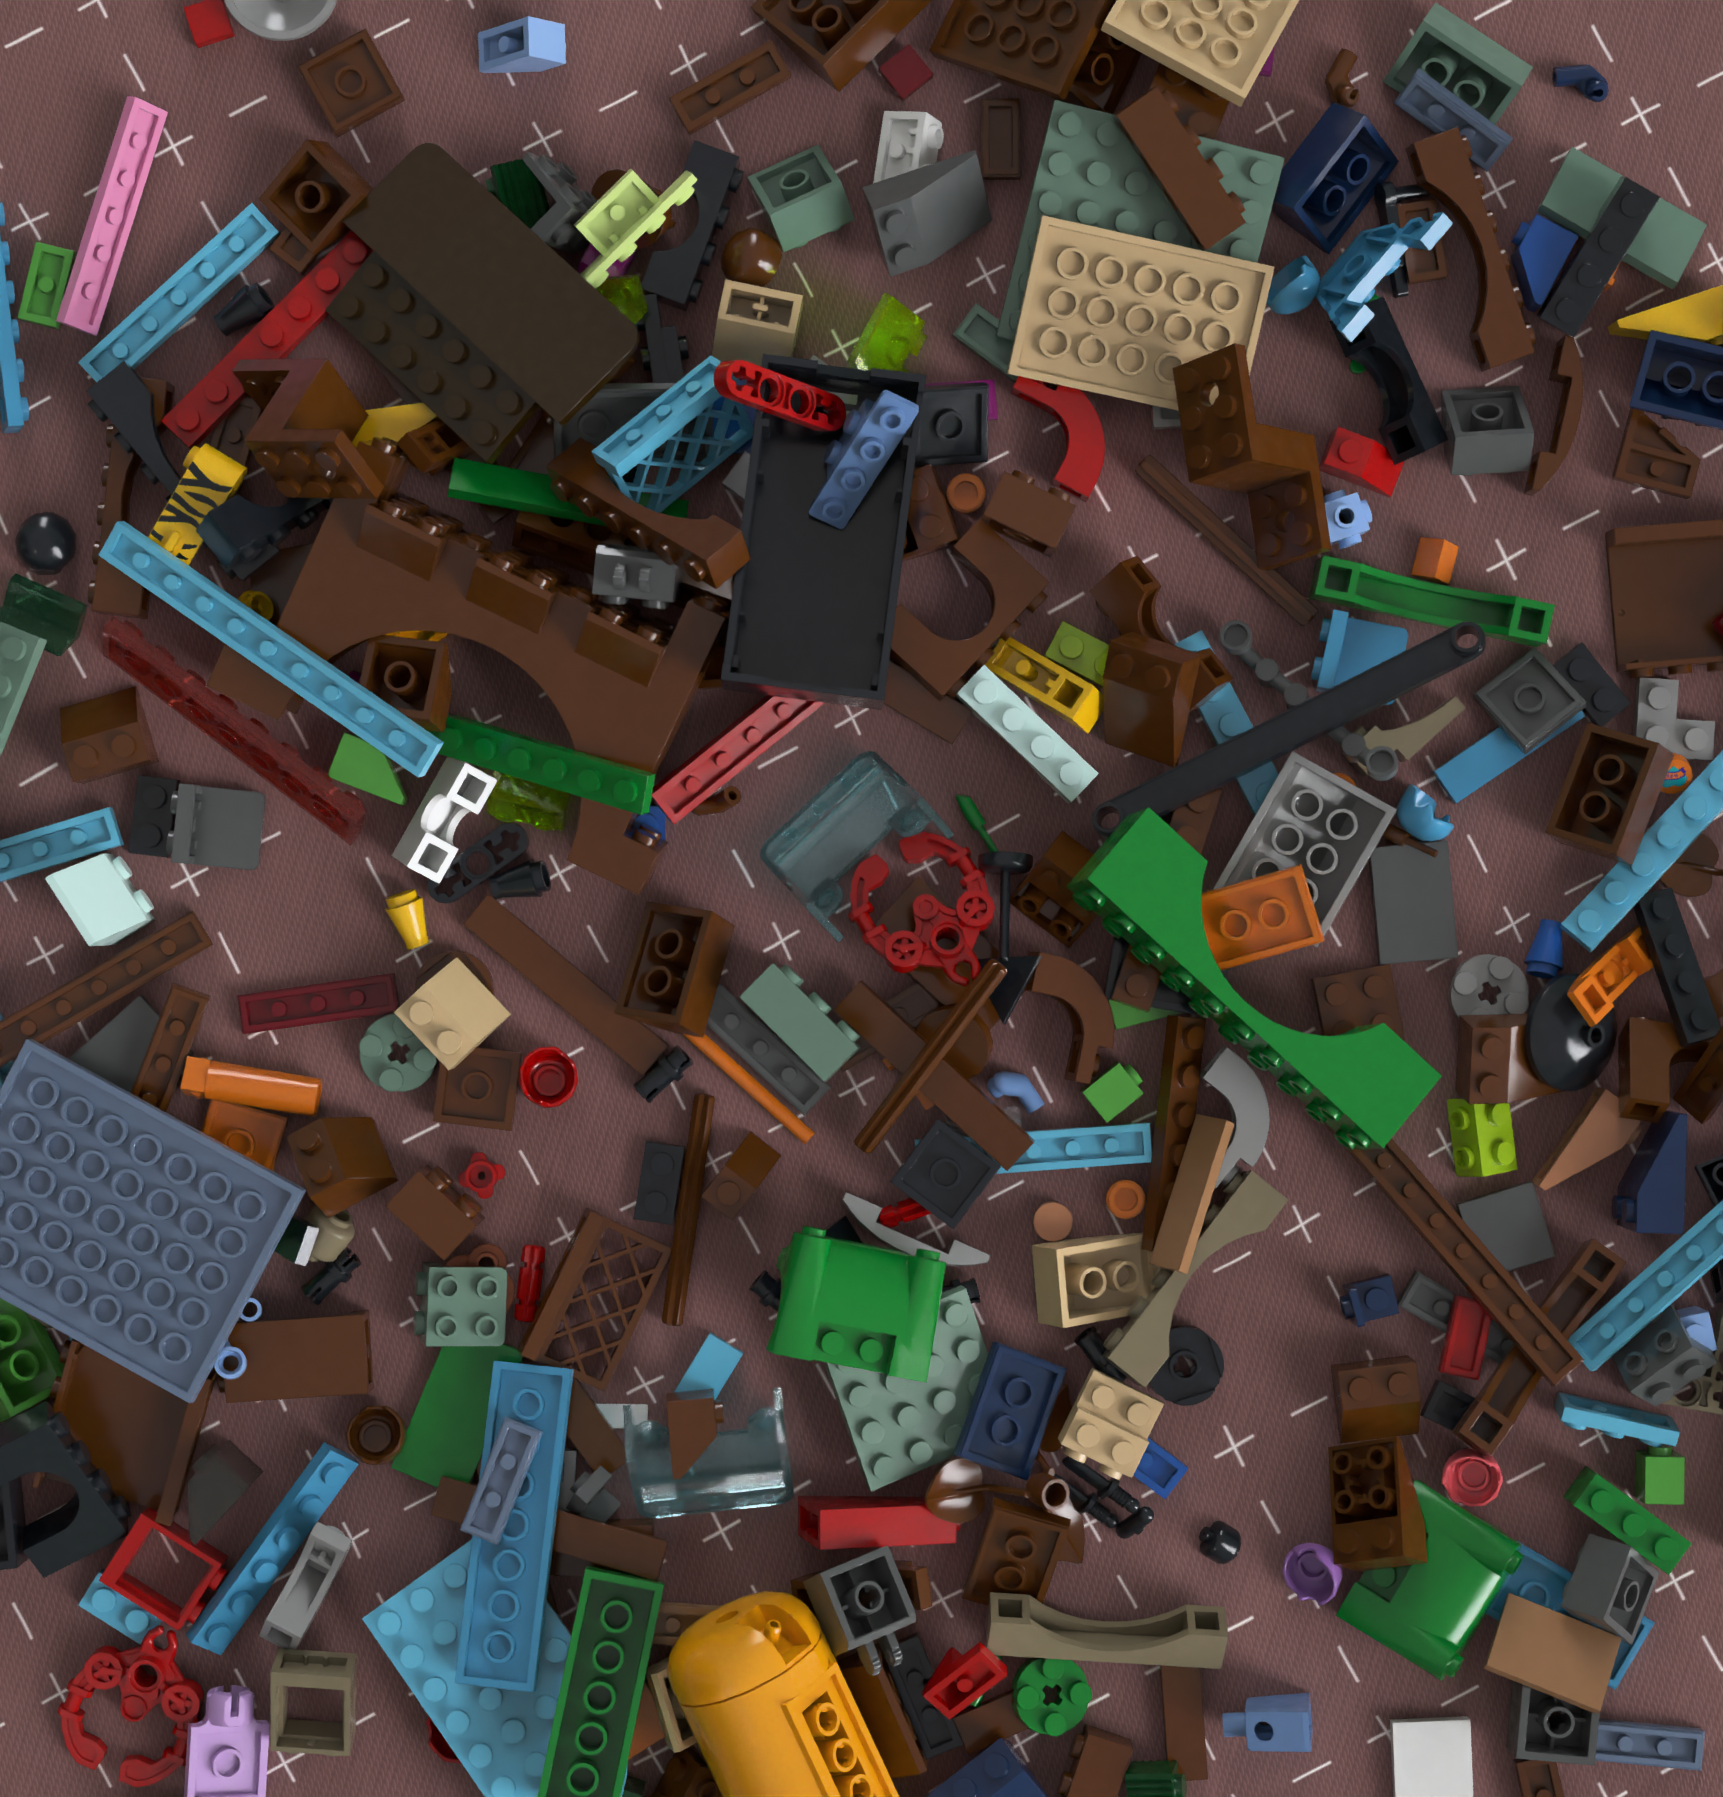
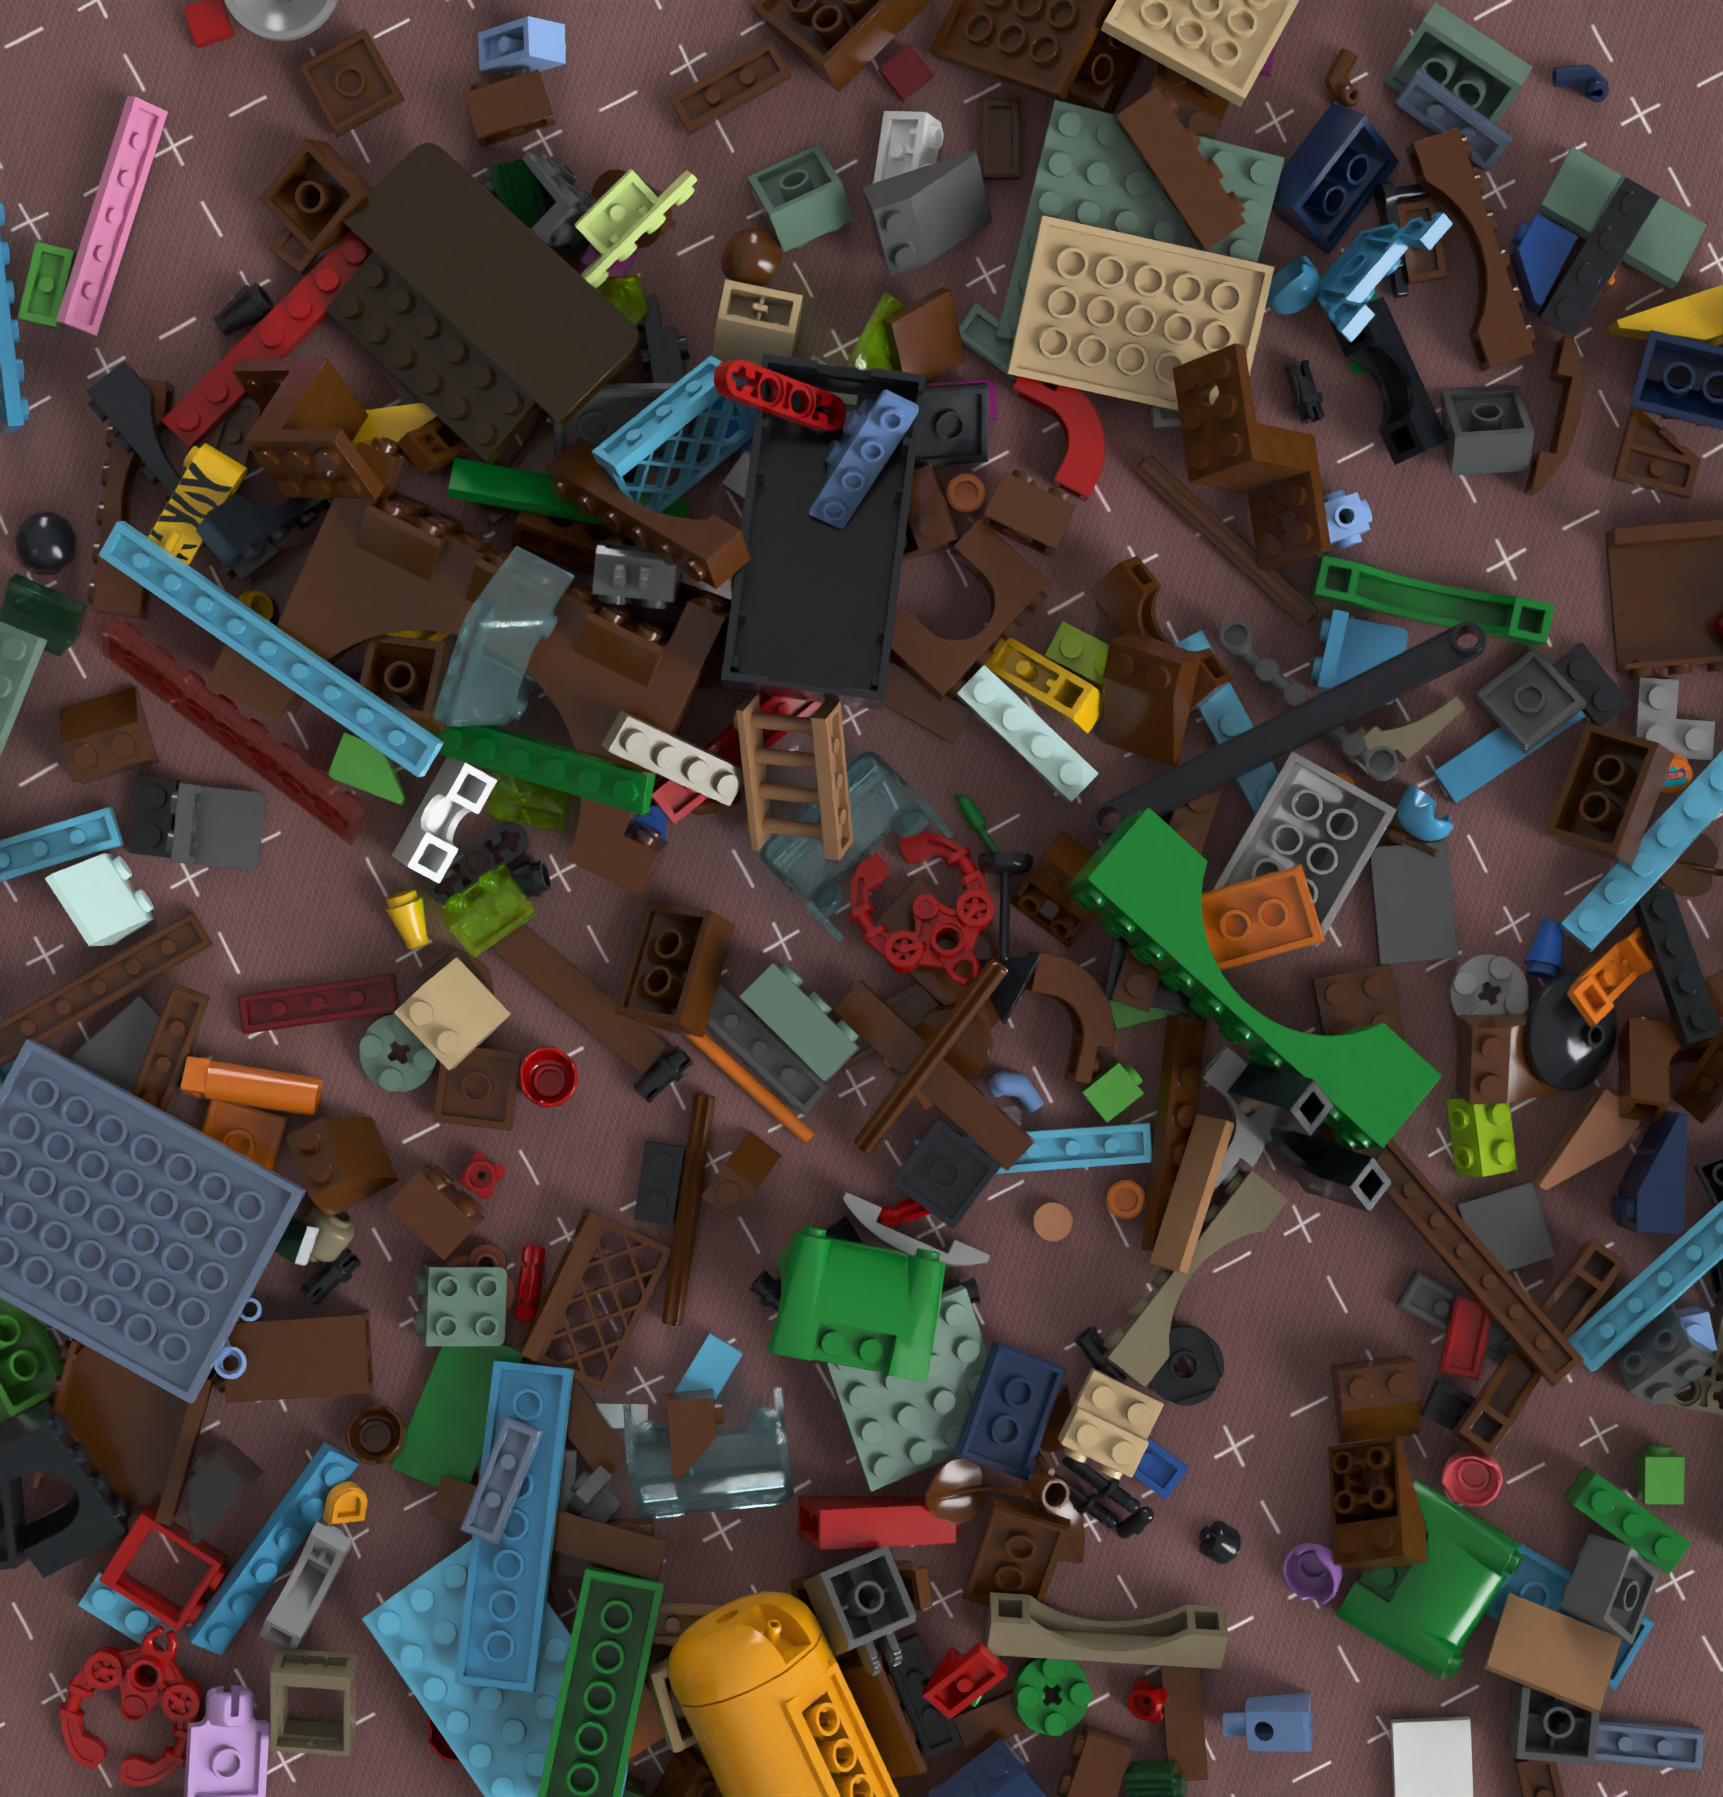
medium azure plate [78,203,280,382] -> none
black arch [640,140,744,312] -> none
tan slope [1032,1232,1159,1328] -> none
red slope [1319,426,1404,498] -> none
dark blue bracket [1339,1274,1400,1327] -> none
orange slope [1410,537,1459,585] -> none
medium azure plate [1554,1392,1680,1447] -> none
none -> light orange tile [323,1481,368,1525]
none -> clear light blue windscreen [433,546,574,727]
none -> clear neon green bracket [441,865,538,958]
none -> reddish brown brick [463,68,556,148]
none -> plate [601,710,744,806]
none -> medium nougat fence [733,692,854,861]
none -> reddish brown tile [883,287,966,384]
none -> red plate [1127,1678,1169,1724]
none -> black arch [1227,1062,1392,1212]
none -> black pin [1284,360,1325,425]

